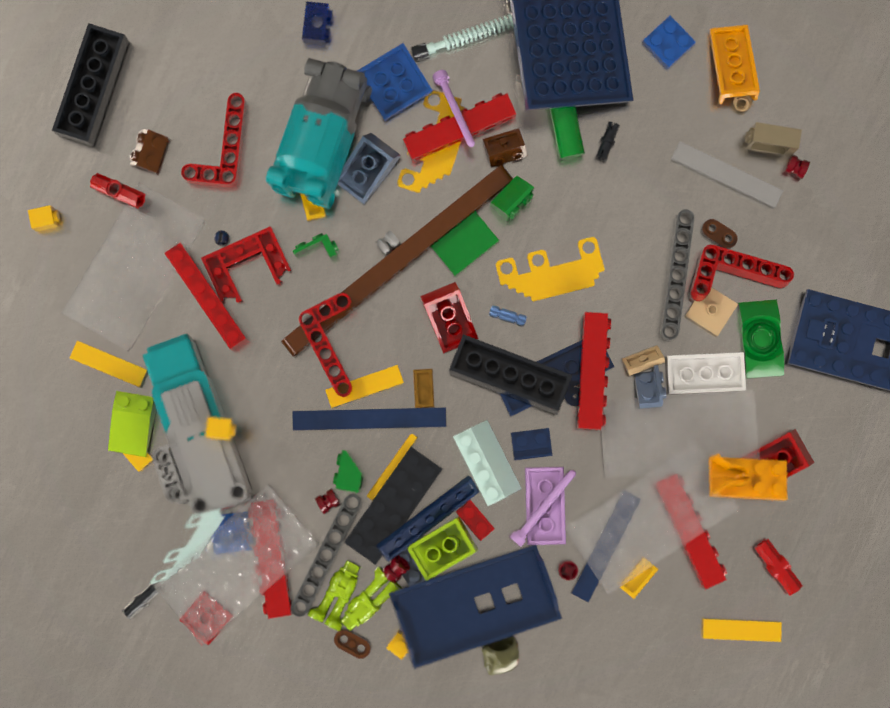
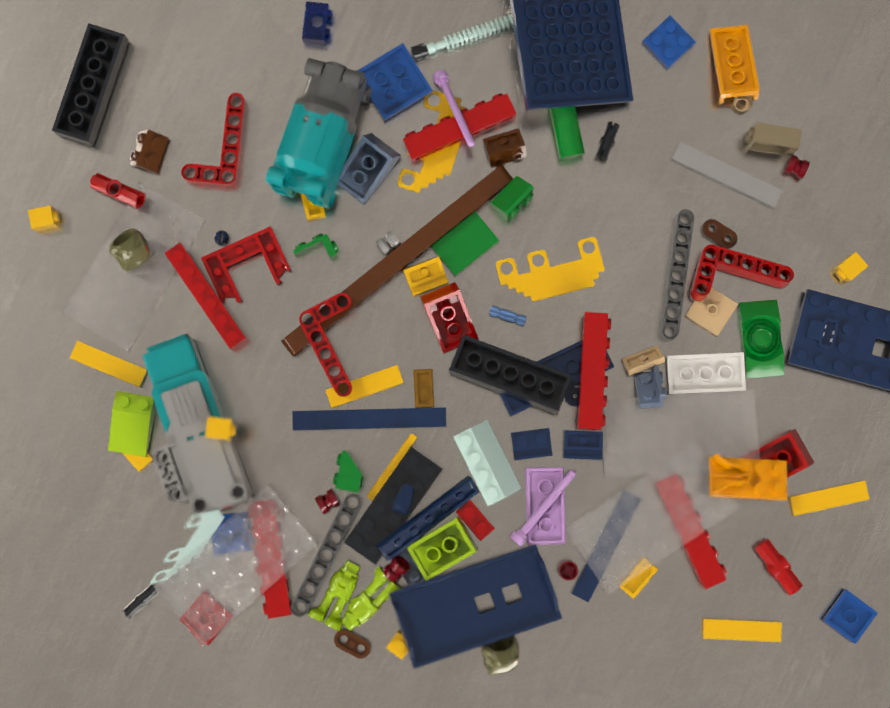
none -> olive piece [108,228,150,272]
none -> dark blue cone [392,484,414,515]
none -> yellow plate [403,256,449,296]
none -> dark blue plate [563,430,603,460]
none -> yellow tile [789,480,870,516]
none -> blue plate [822,589,878,644]
none -> yellow brick [834,252,868,283]

